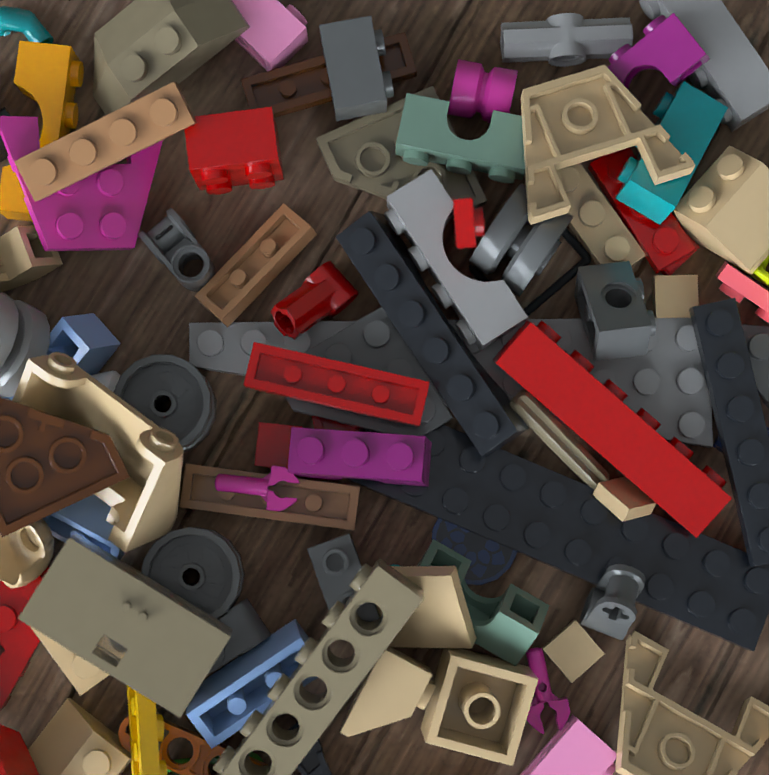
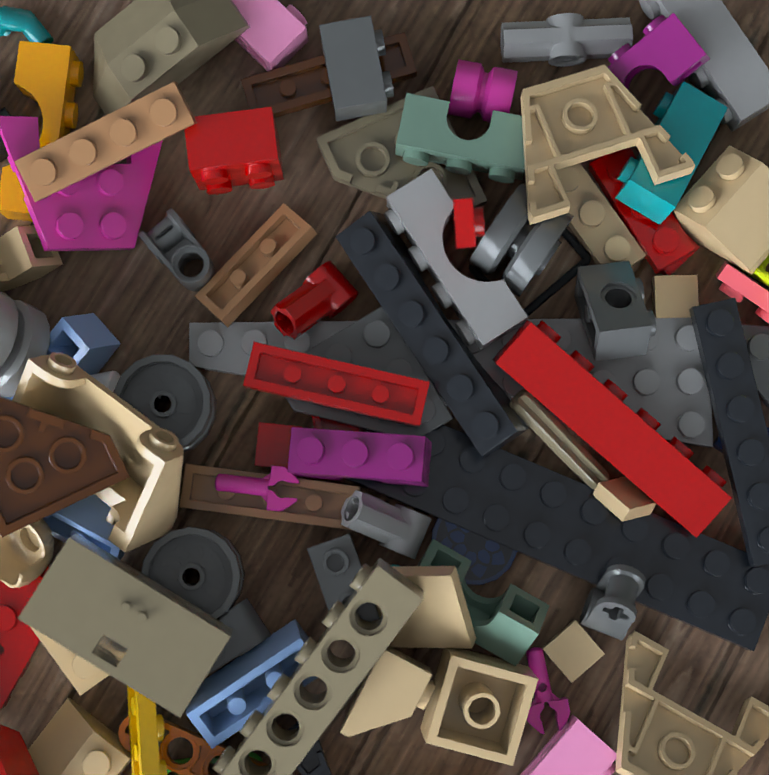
none -> light grey piece [340,490,431,559]

